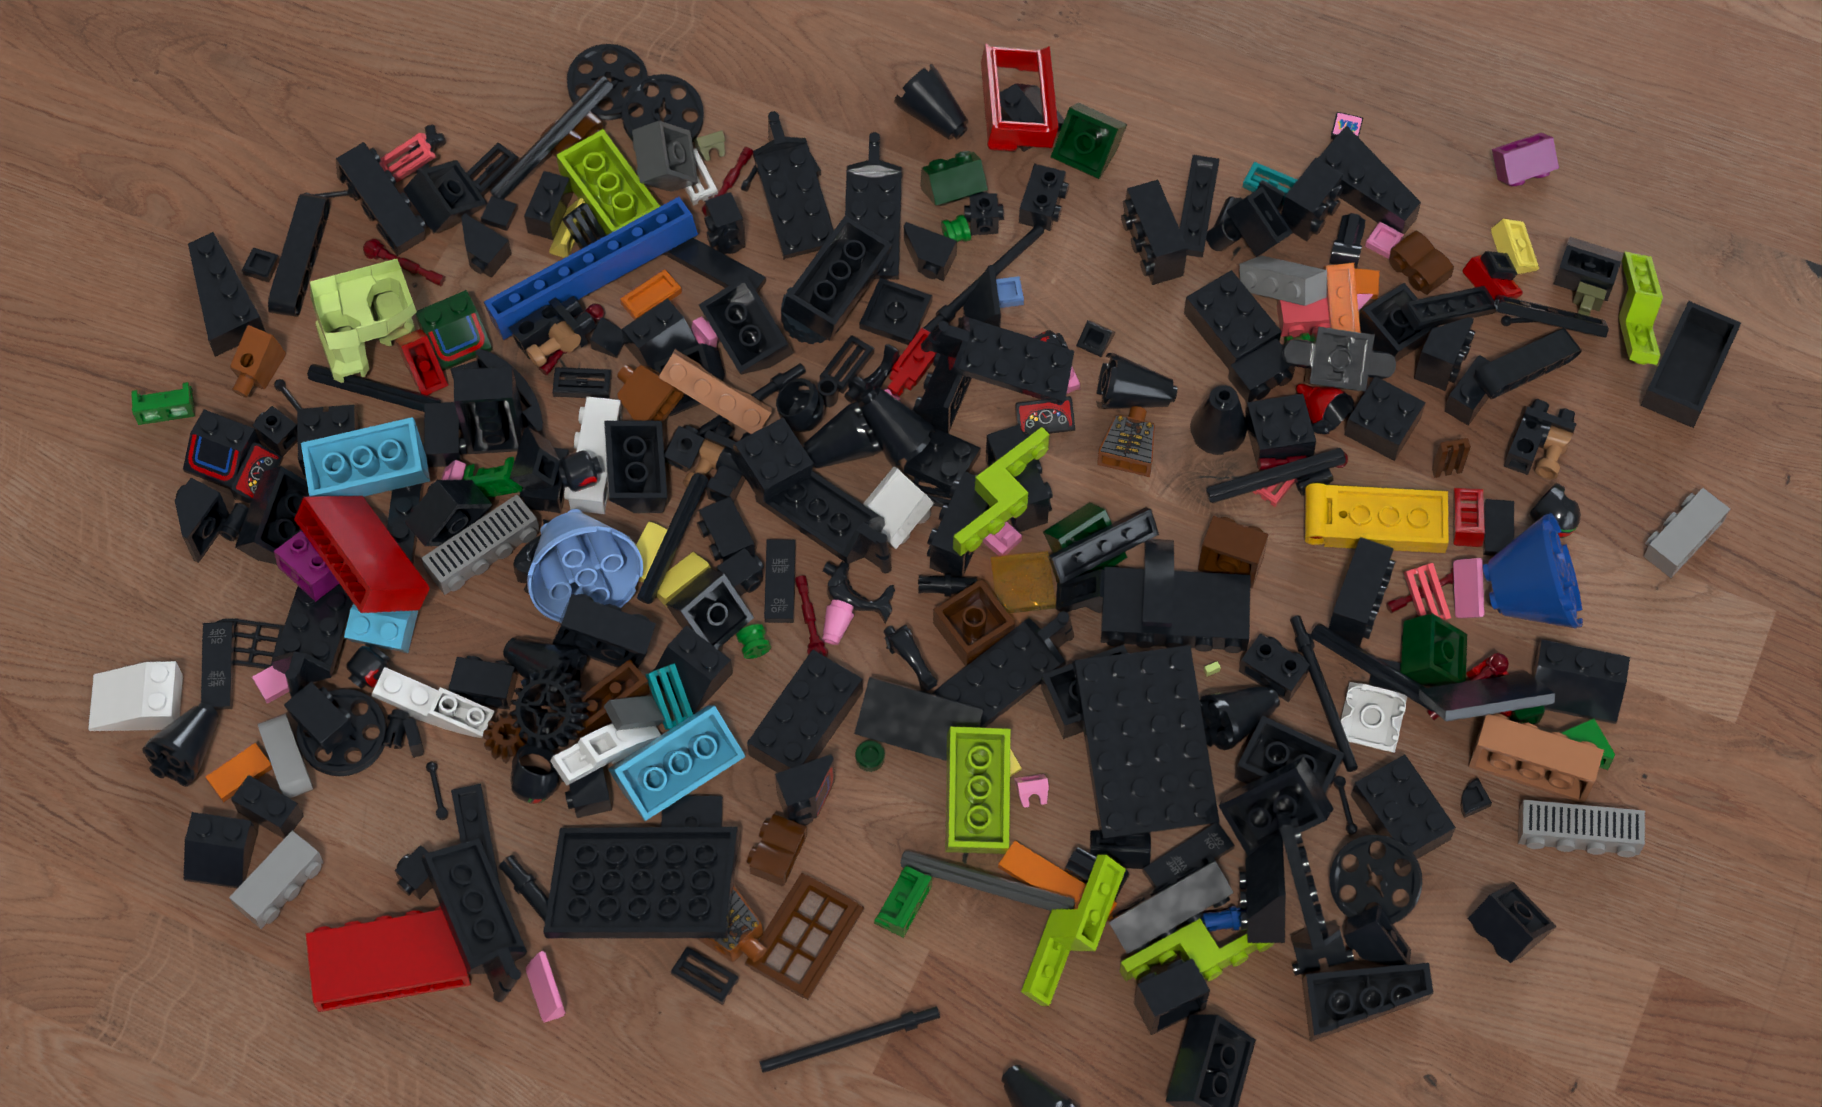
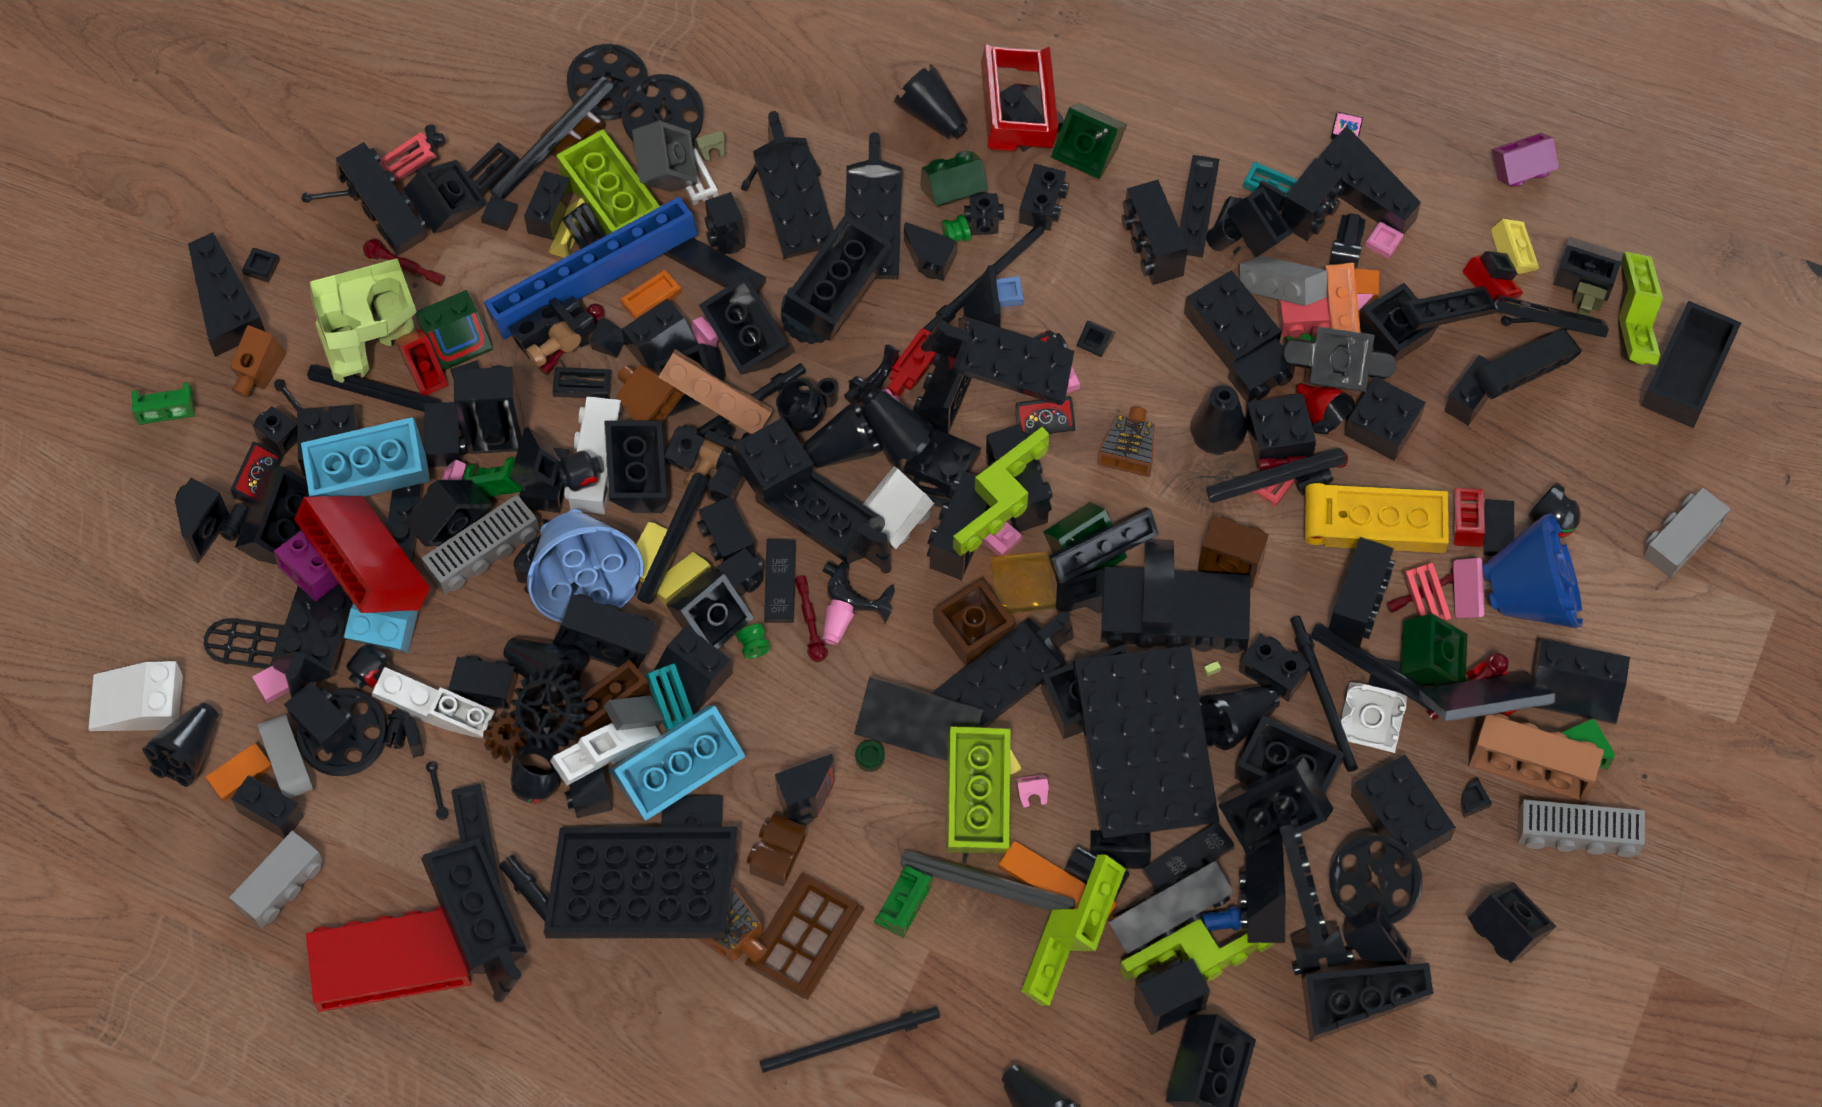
black slope [183,409,261,490] -> none
black slope [183,812,258,889] -> none
black tile [201,622,234,710] -> none
black beam [268,194,330,317] -> none
black brick [394,845,433,900] -> none
black slope [461,213,512,278] -> none
black slope [475,349,546,438] -> none
bright pink slope [526,951,565,1022] -> none
black tile [670,947,739,1005] -> none
dark red piece [702,147,753,217] -> none
black brick [747,650,863,773] -> none
black tile [820,335,874,394] -> none
black plate [859,278,932,345] -> none
black animal [883,625,937,692] -> none
black pin [918,574,977,597] -> none
black cone [1096,353,1177,409] -> none
black hinge [1334,776,1358,835] -> none
reddish brown brick [1389,230,1454,295] -> none
black slope [1414,317,1476,391] -> none
reddish brown tile [1432,438,1471,478] -> none
black hips [1504,399,1577,480] -> none
dark green tile [1509,705,1545,724] -> none

